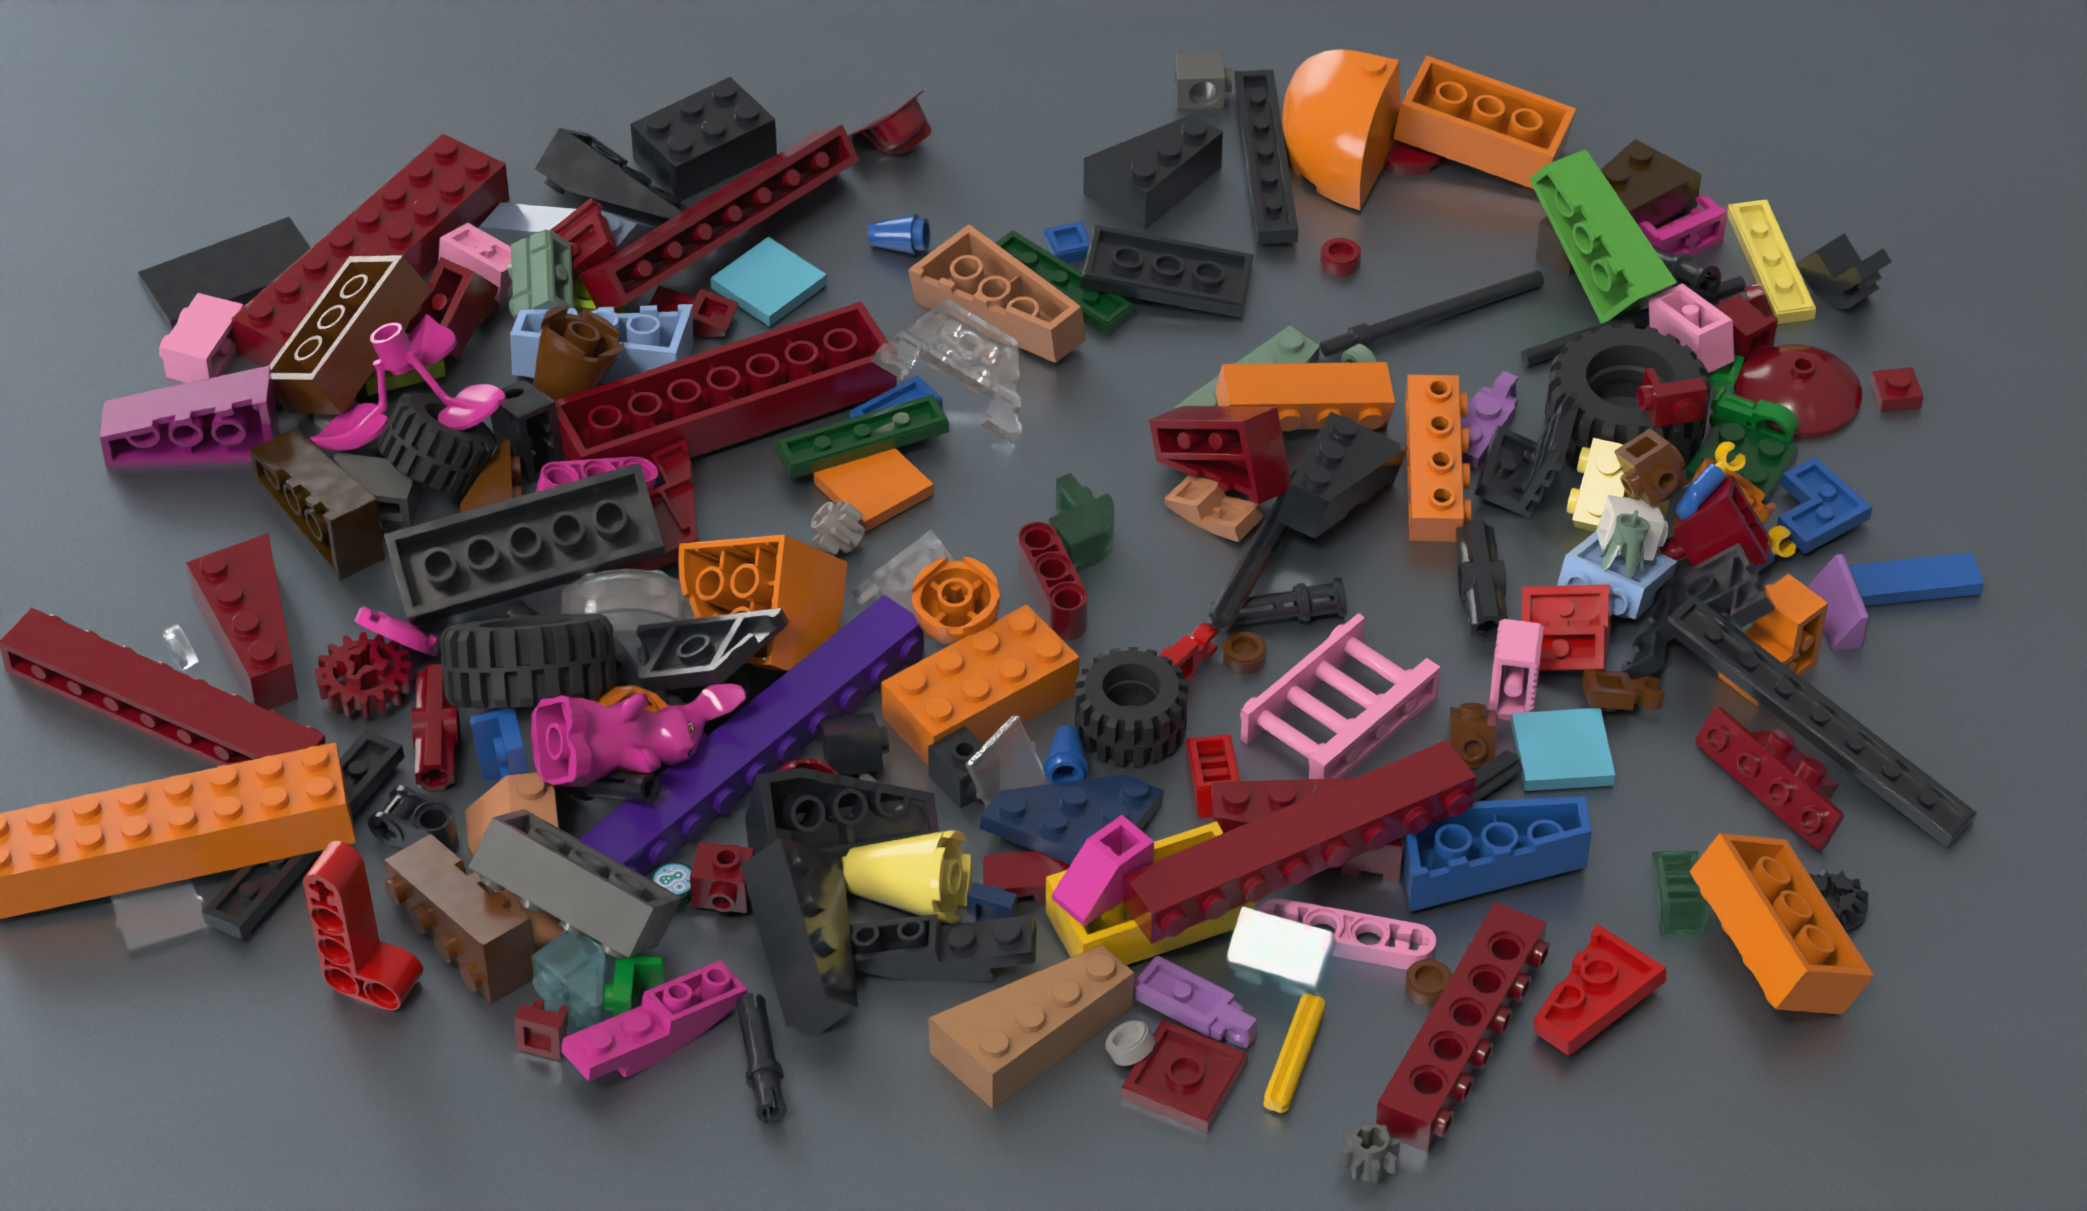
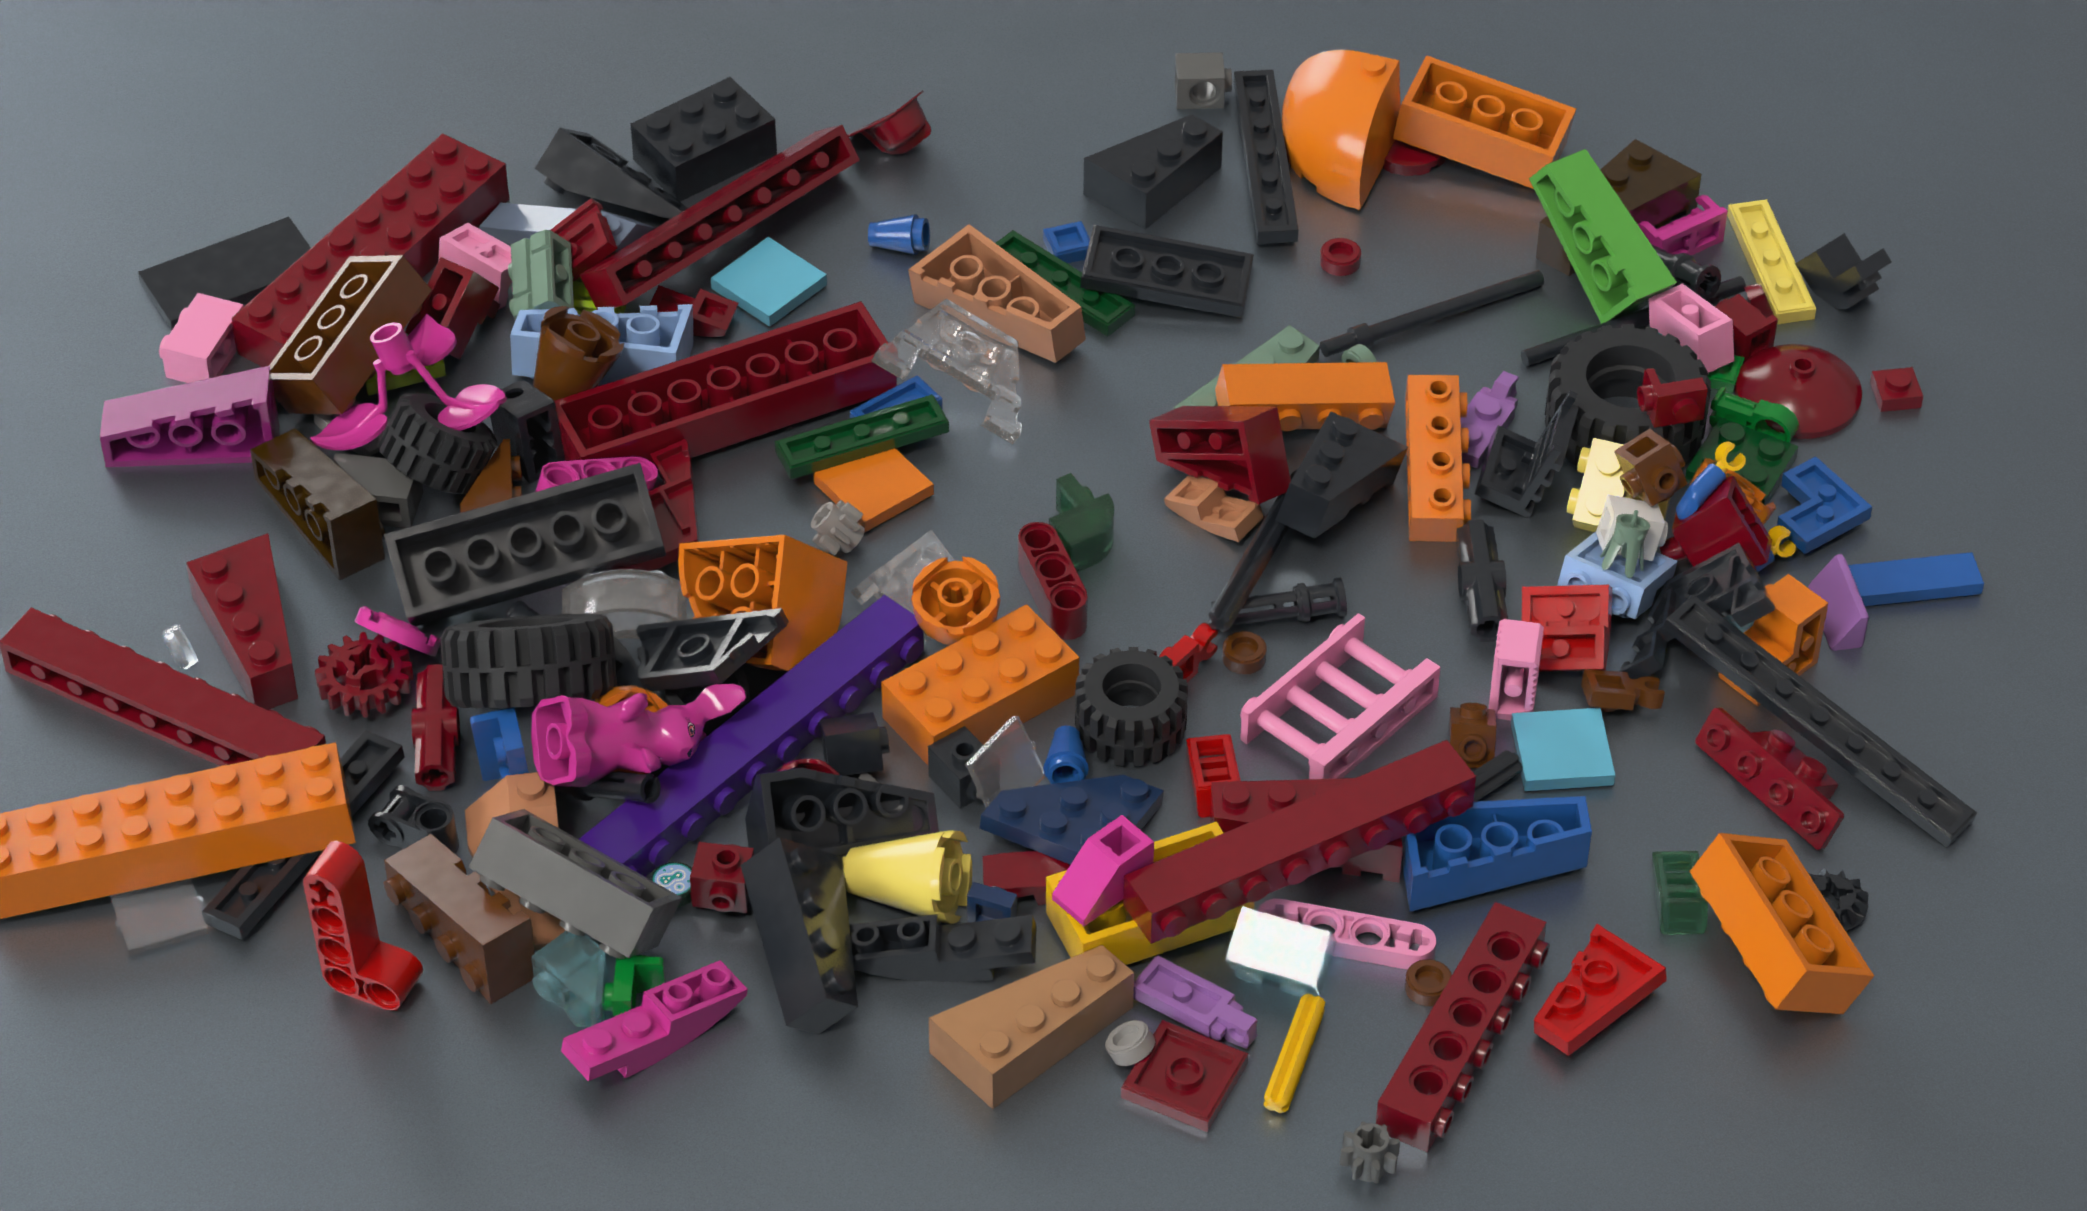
dark red tile [514,999,568,1061] -> none
black pin [735,993,787,1122] -> none

